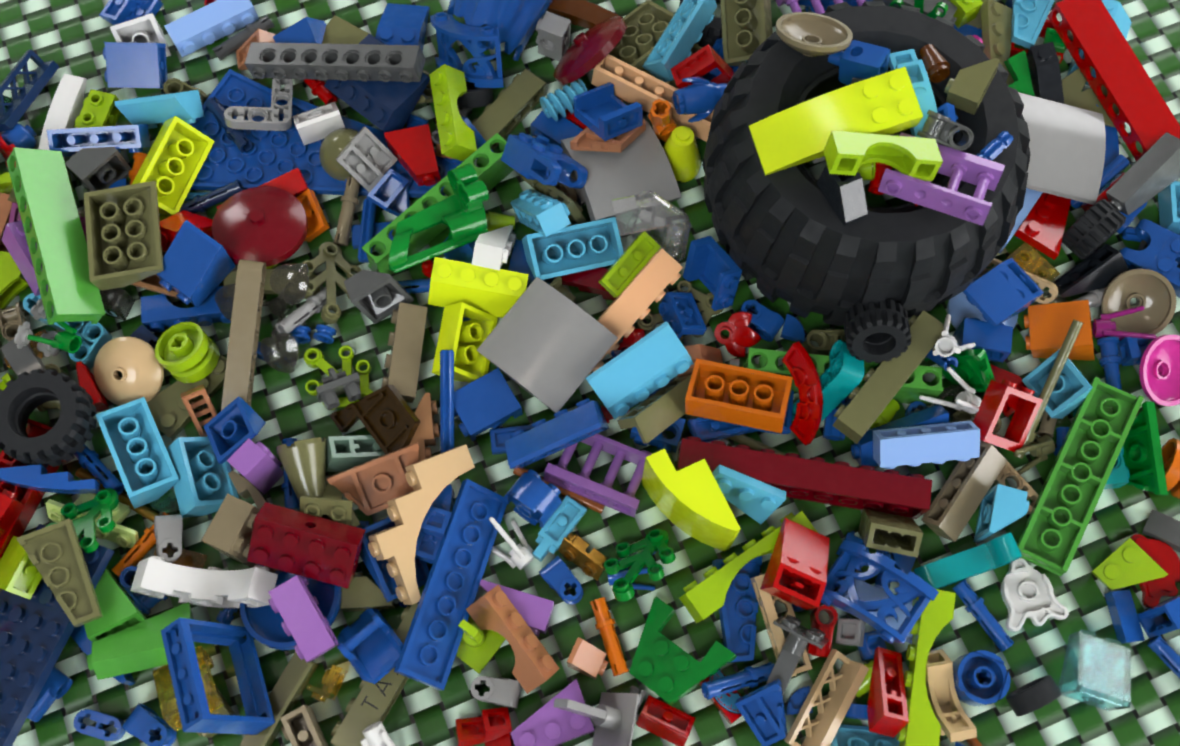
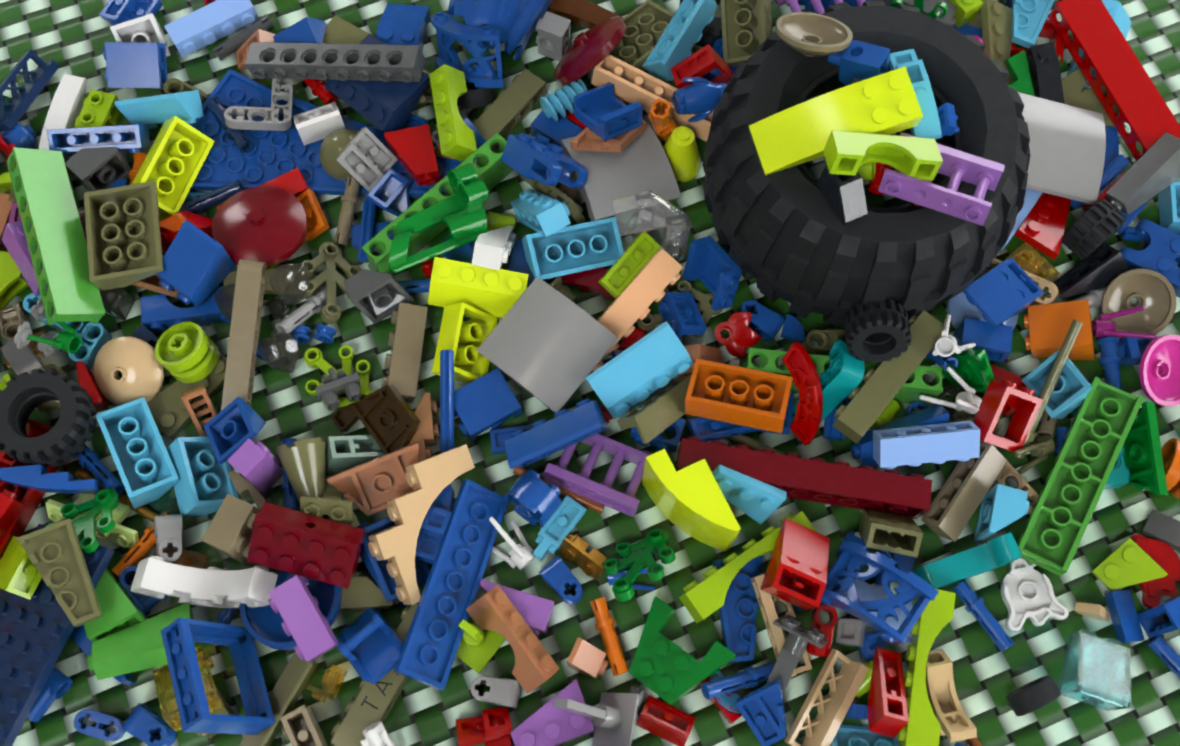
blue tile [786,686,813,715] -> none
dark grey piece [917,110,974,151] -> none
reddish brown cone [919,44,950,83] -> none
olive slope [944,58,1000,115] -> none
blue brick [953,650,1011,706] -> none
blue axle [975,131,1013,161] -> none
green tile [1043,27,1066,53] -> none
none -> tan tile [1074,602,1110,622]

